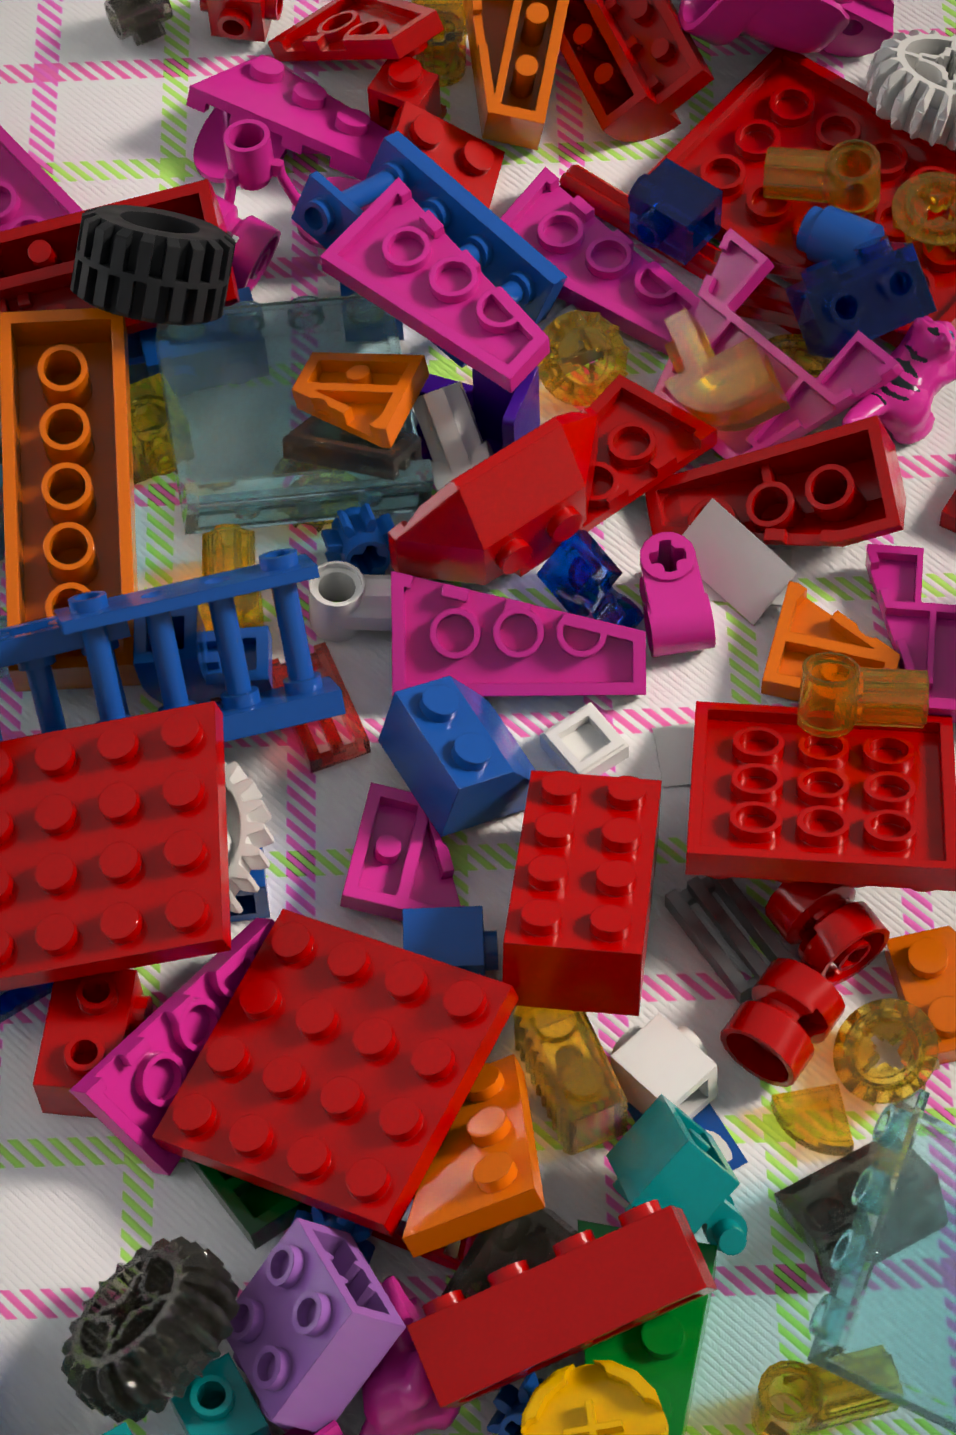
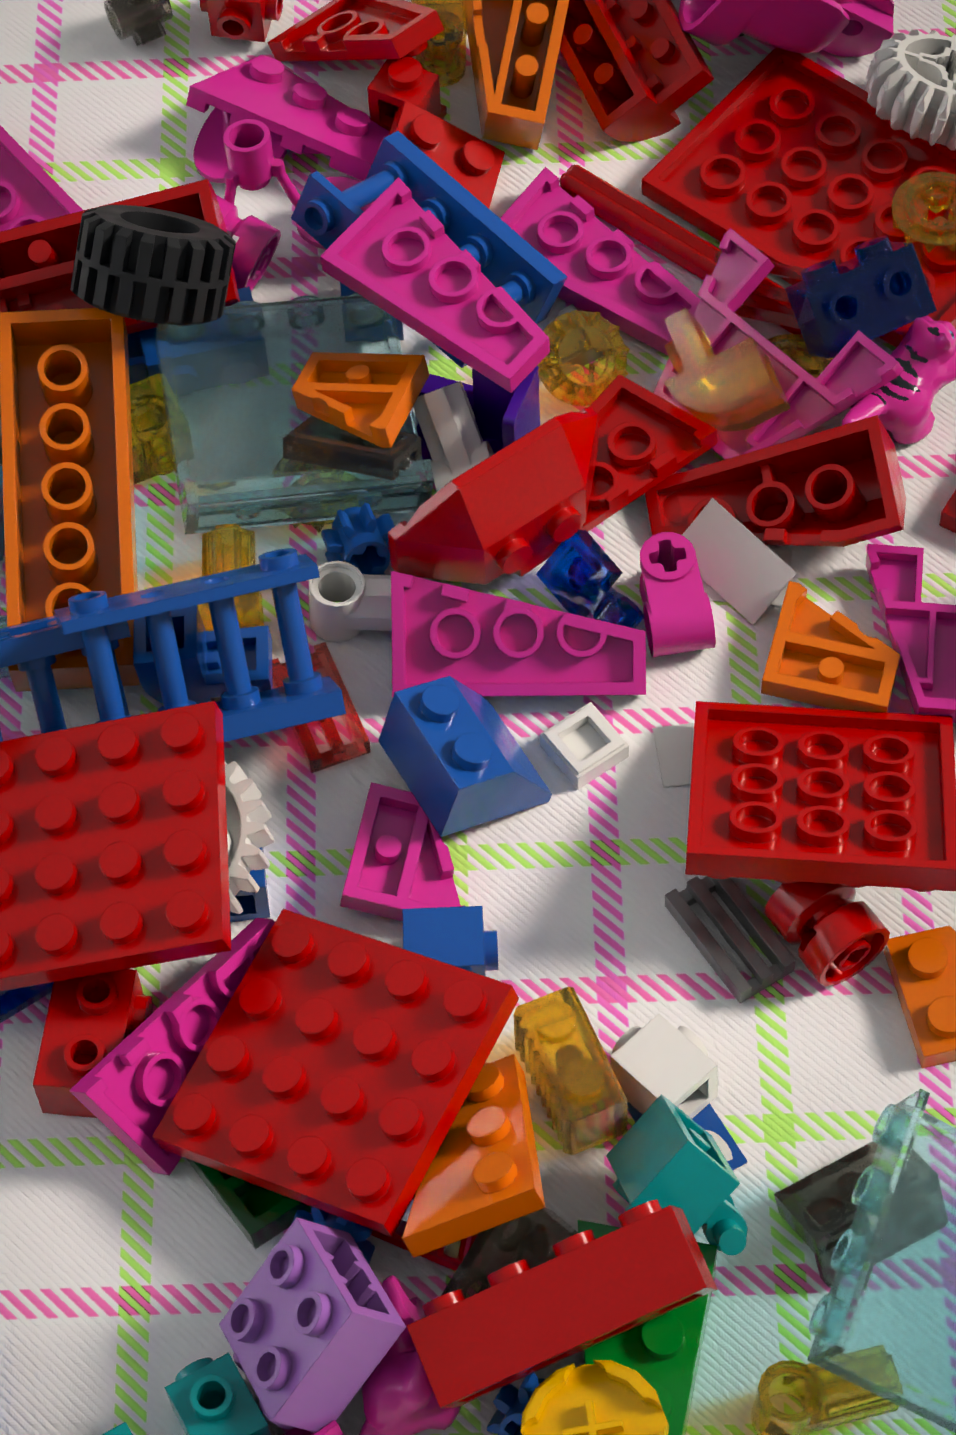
clear smoke gear [61,1236,240,1423] -> none
red brick [502,770,662,1016] -> none
clear blue brick [628,158,723,265] -> none
red wheel [720,958,845,1087] -> none
clear yellow piece [763,139,881,217] -> none
clear yellow tile [771,1083,854,1156] -> none
blue brick [796,205,889,281] -> none
clear yellow piece [797,652,929,738] -> none
clear yellow gear [833,998,942,1106] -> none

